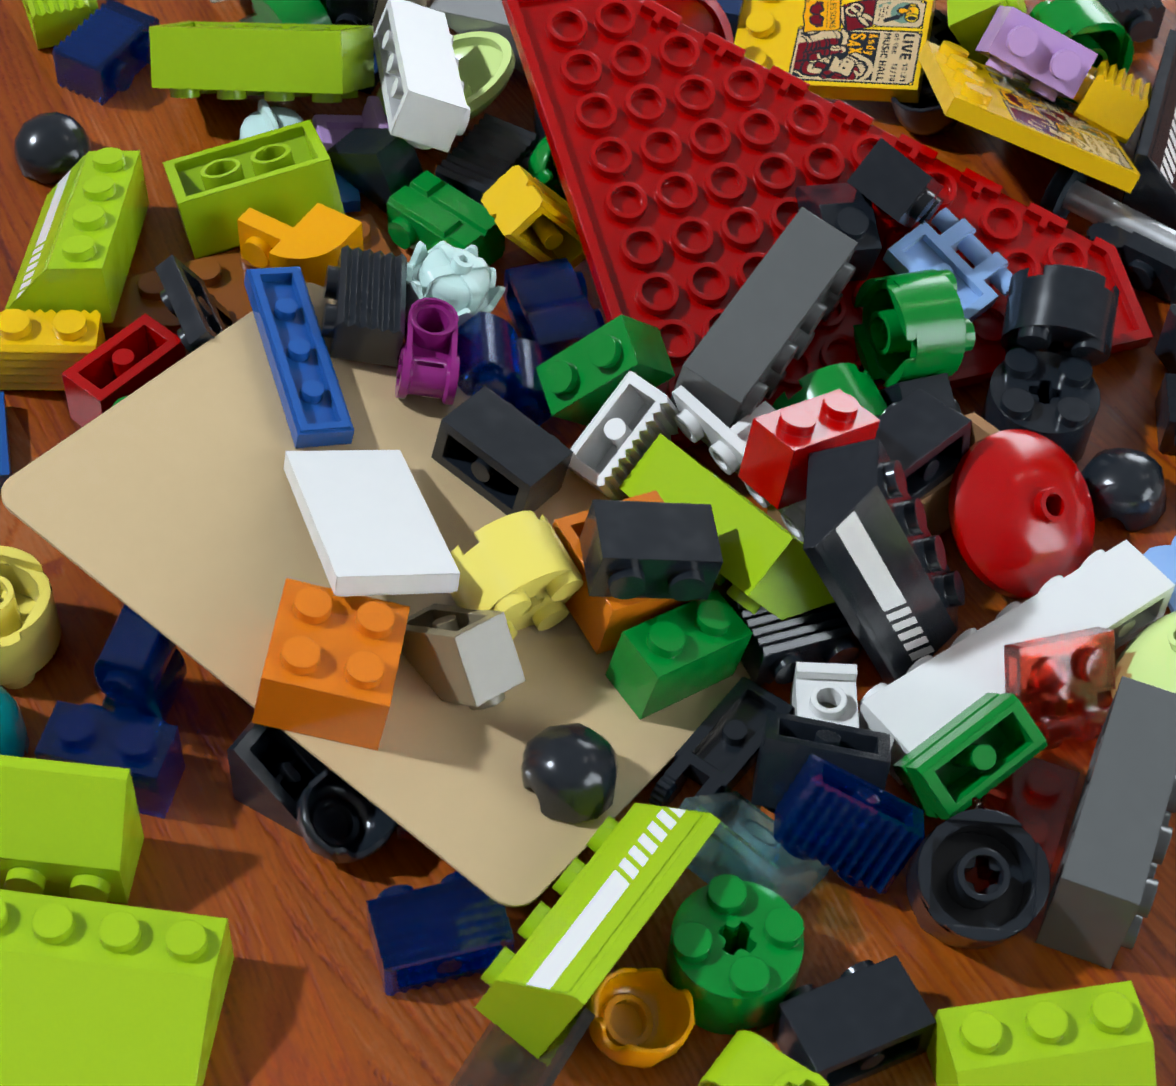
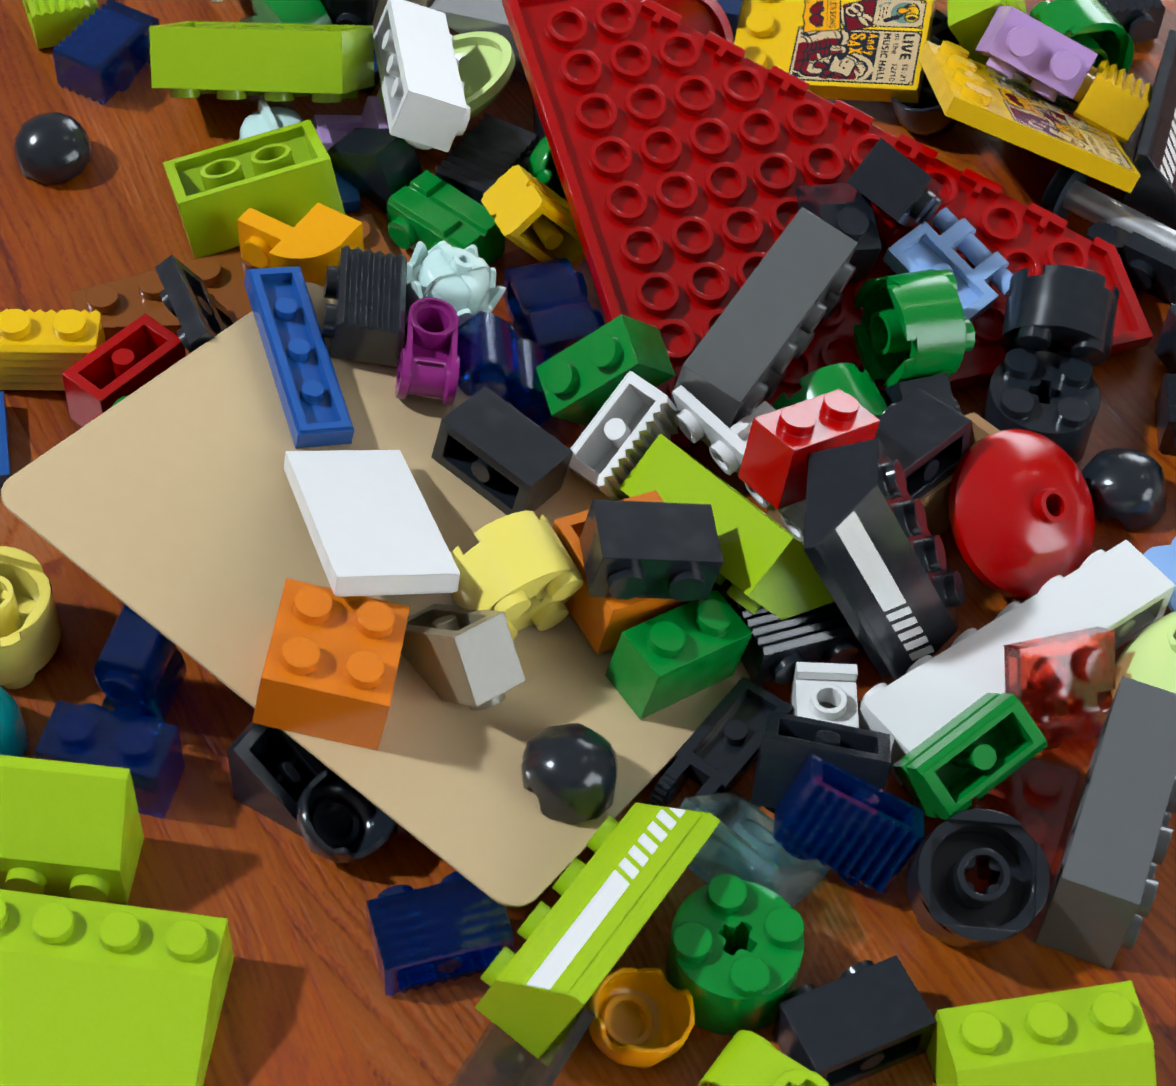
lime slope [5,147,149,323] -> none

